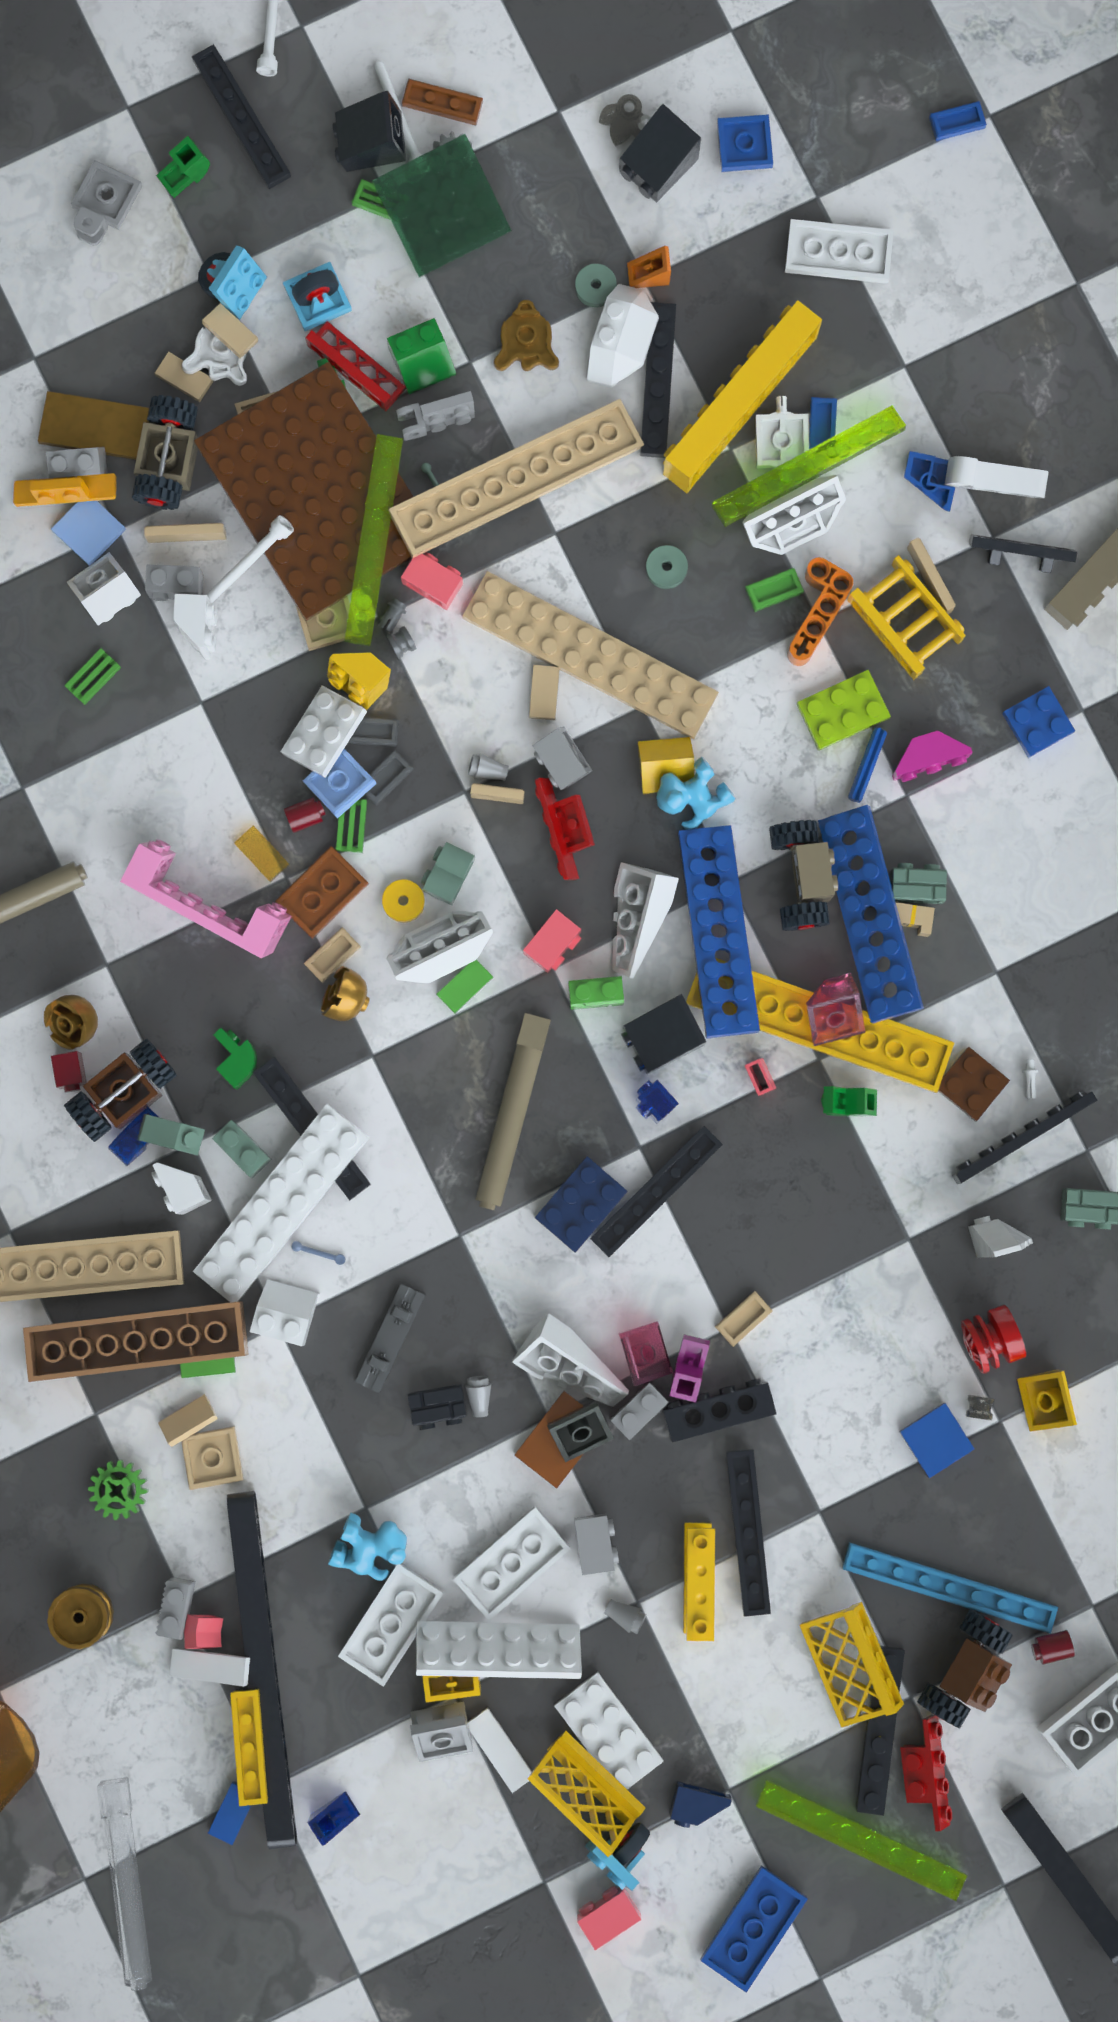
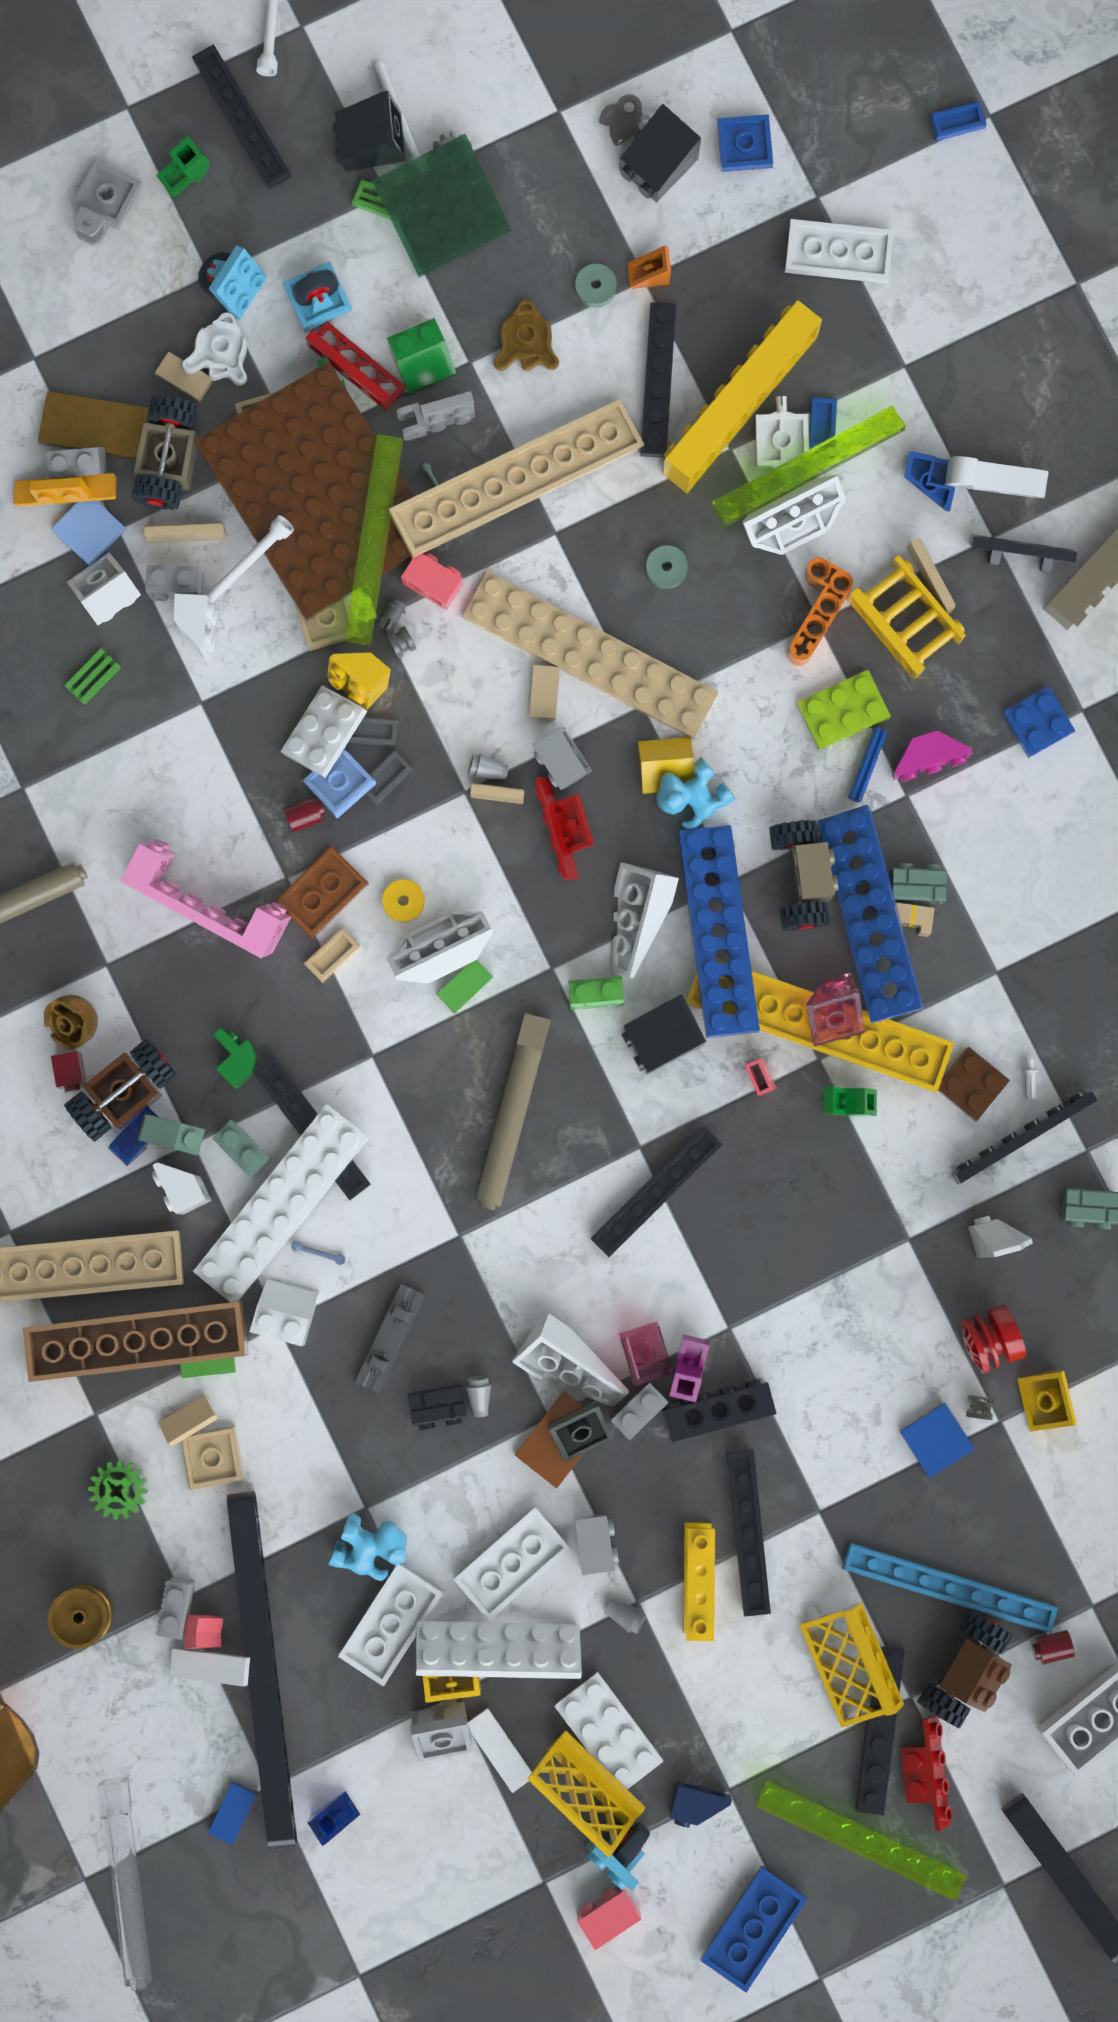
tan tile [202,303,258,358] -> none
yellow fence [230,1689,268,1806] -> none
clear yellow tile [234,825,290,883] -> none
pearl gold cylinder [321,966,370,1021] -> none
bright green tile [336,799,367,853] -> none
dark orange tile [402,79,483,126] -> none
sand green brick [421,842,475,905] -> none
coral brick [523,909,582,973] -> none
dark blue brick [535,1156,628,1253] -> none
white wedge [587,284,659,387] -> none
clear blue brick [636,1079,679,1124] -> none
tan tile [715,1291,773,1347] -> none
bright green tile [745,568,804,612] -> none

